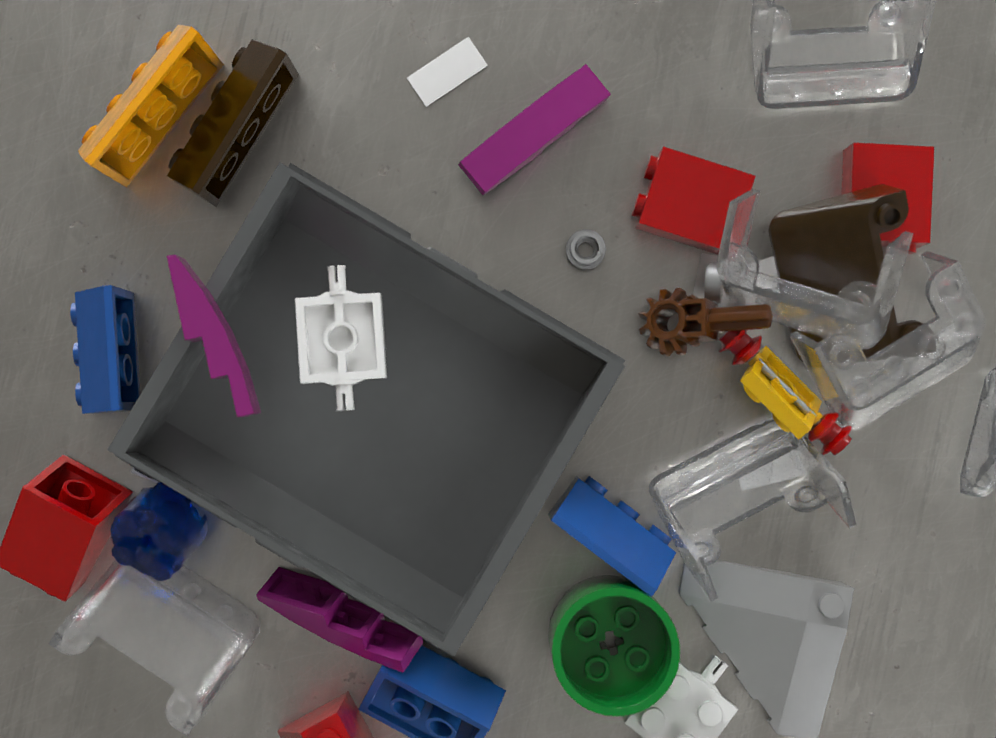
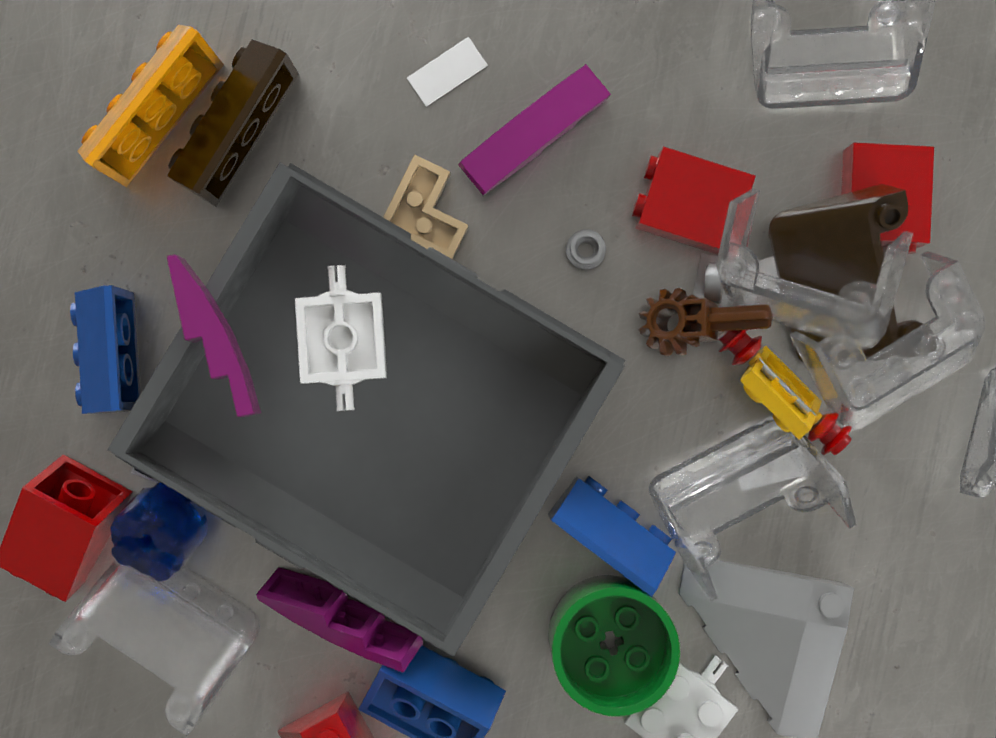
none -> tan plate [383,154,469,260]

